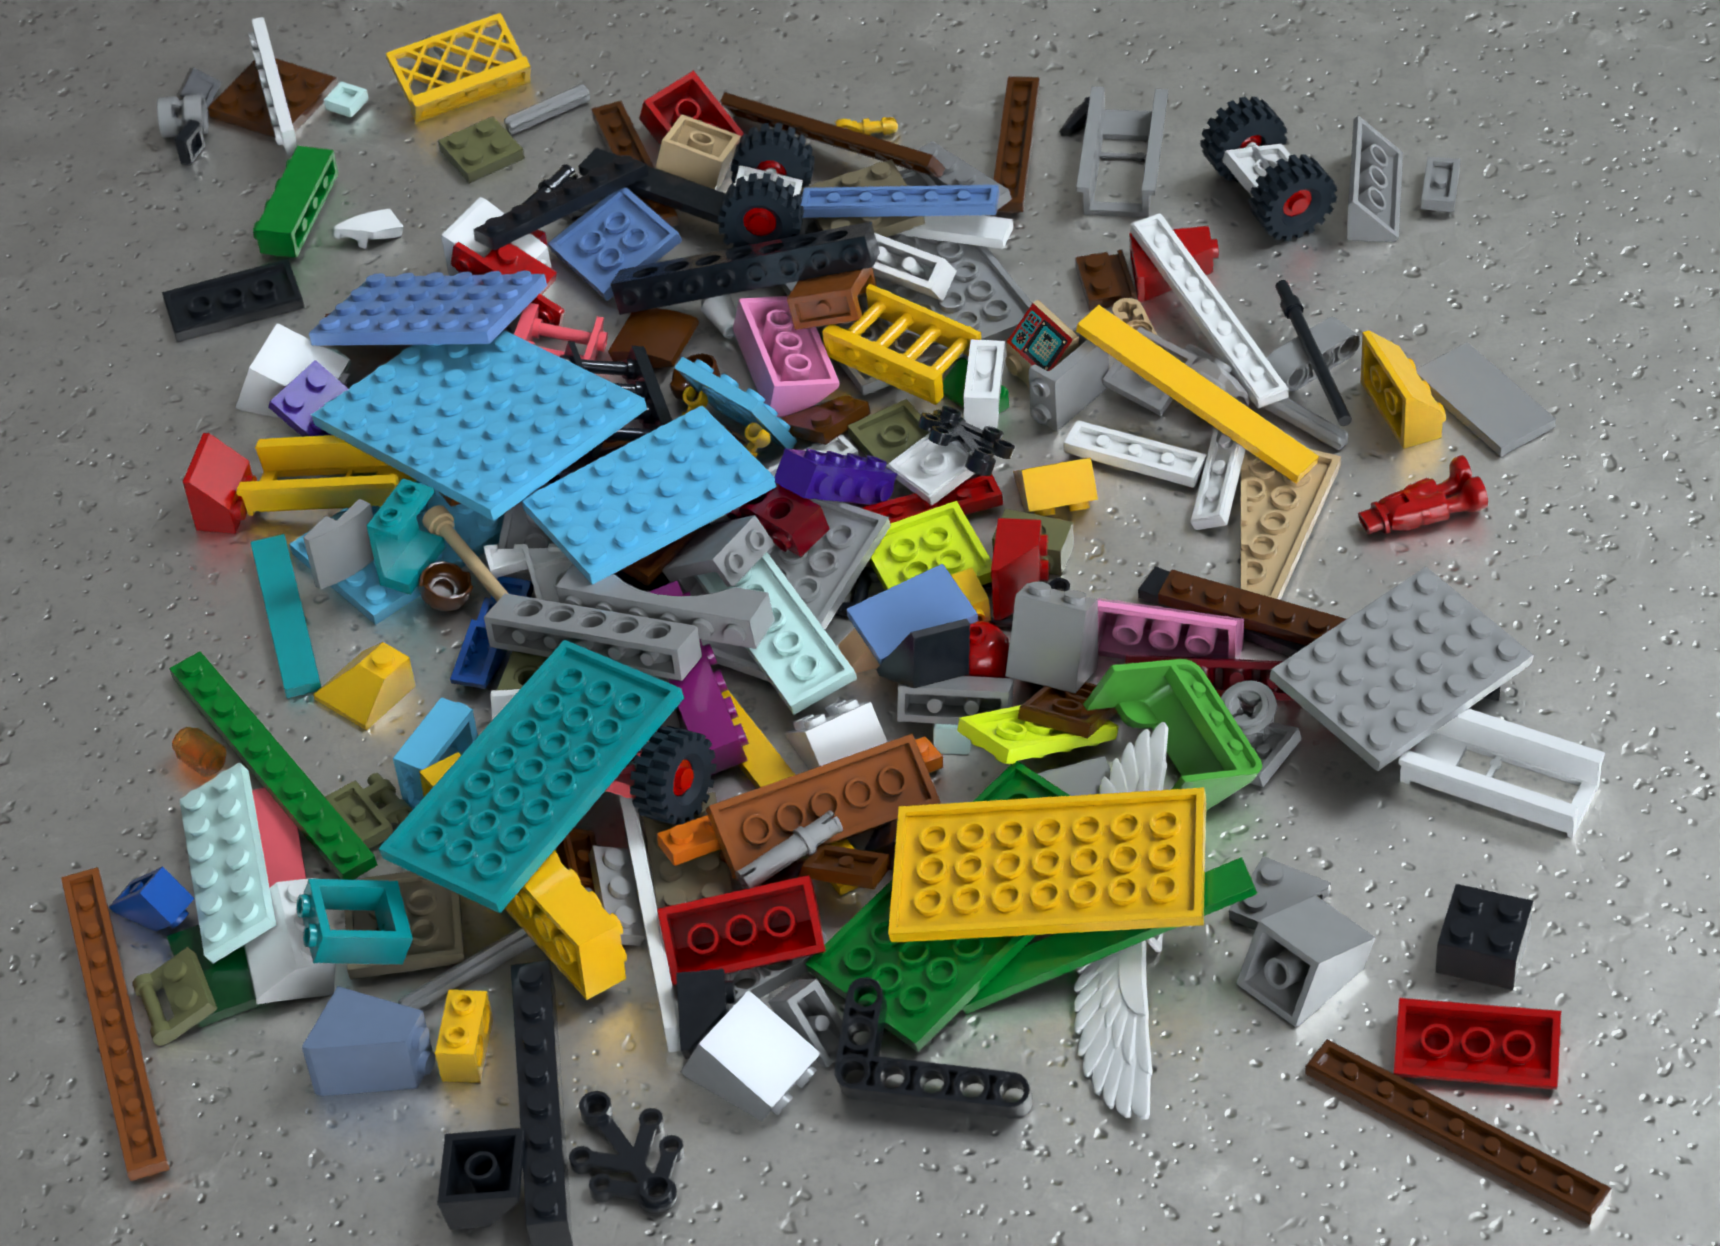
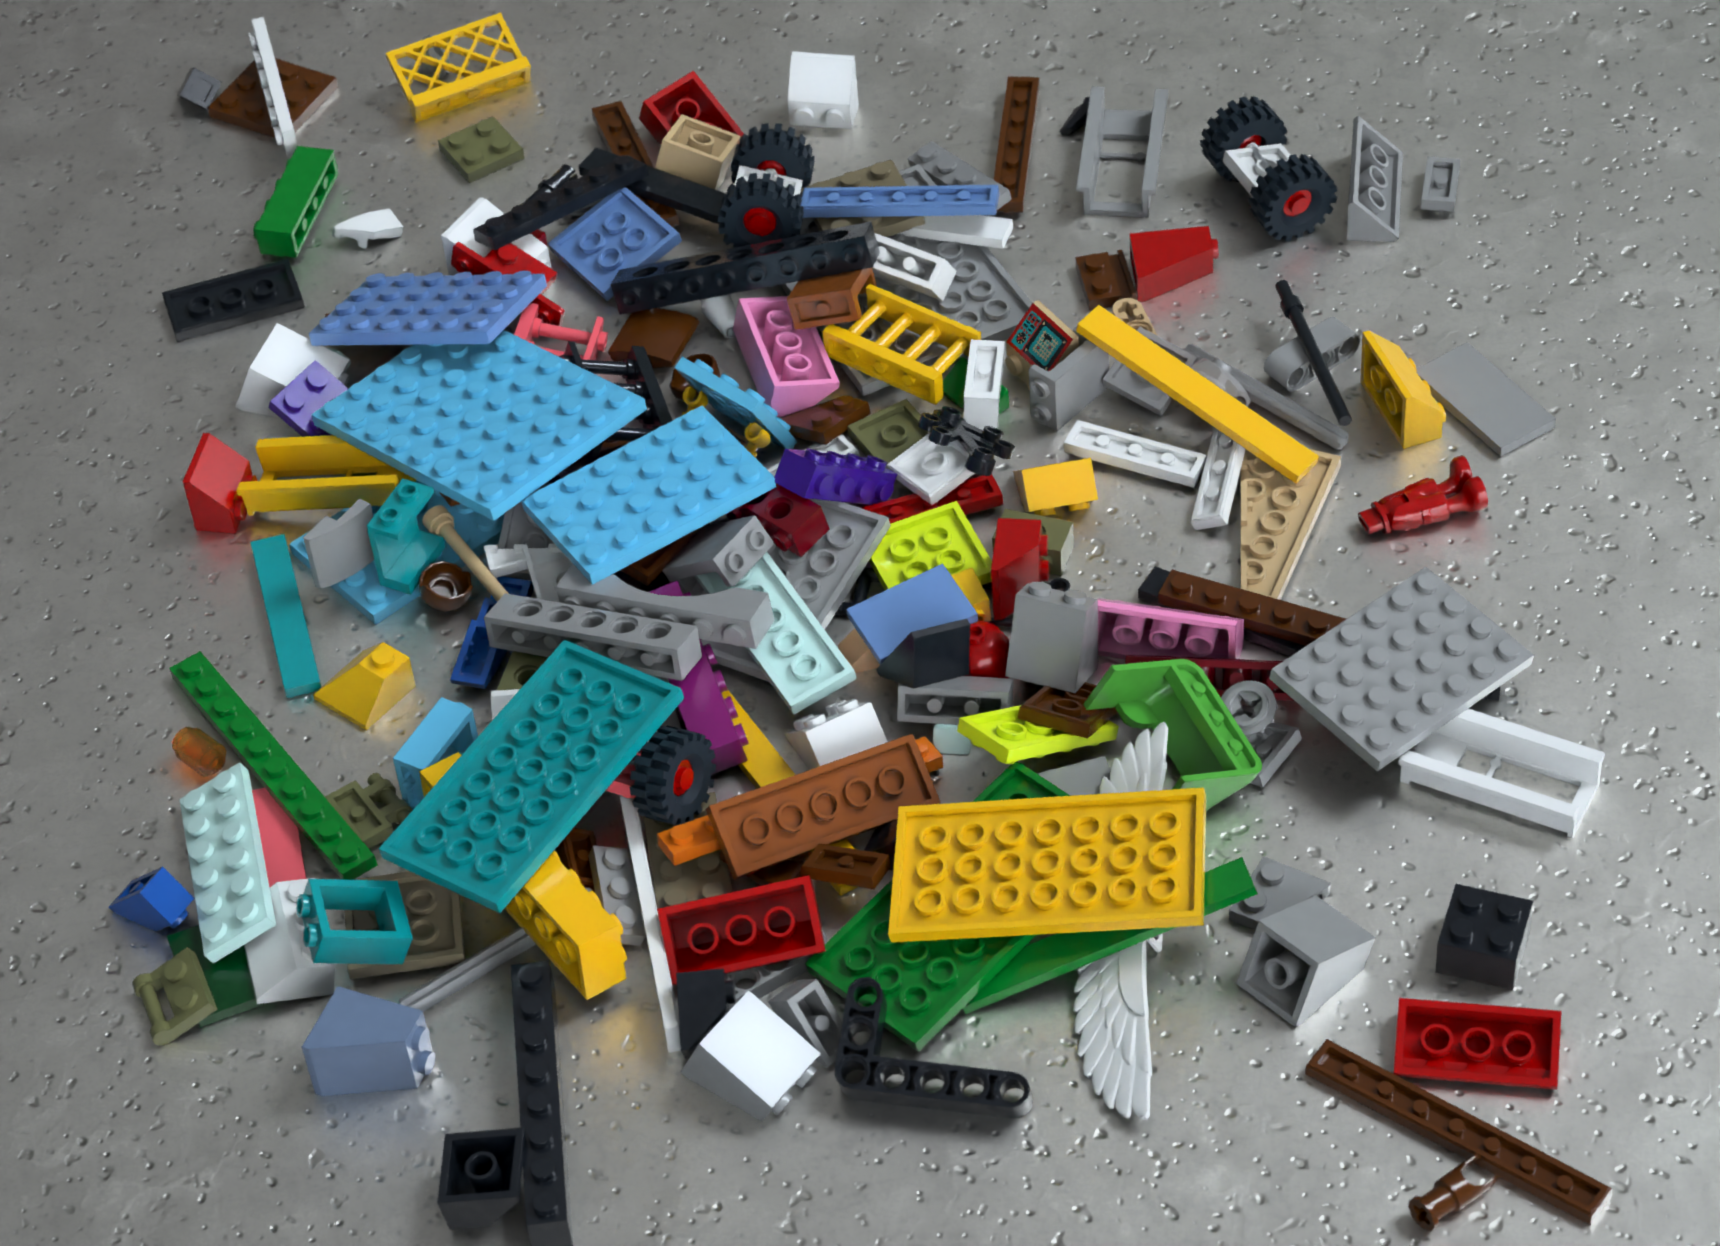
dark orange plate [61,867,170,1182] -> none
light grey wheel [157,93,209,138] -> none
black tile [175,120,206,165] -> none
light aqua plate [324,82,369,117] -> none
yellow brick [435,990,493,1083] -> none
light grey axle [504,84,590,135] -> none
black plant [569,1091,685,1213] -> none
reddish brown tile [720,92,945,178] -> none
light grey pin [735,810,843,889] -> none
yellow piece [835,117,898,136] -> none
white tile [1130,213,1289,409] -> none
none -> white slope [787,52,859,129]
none -> reddish brown piece [1408,1154,1498,1231]

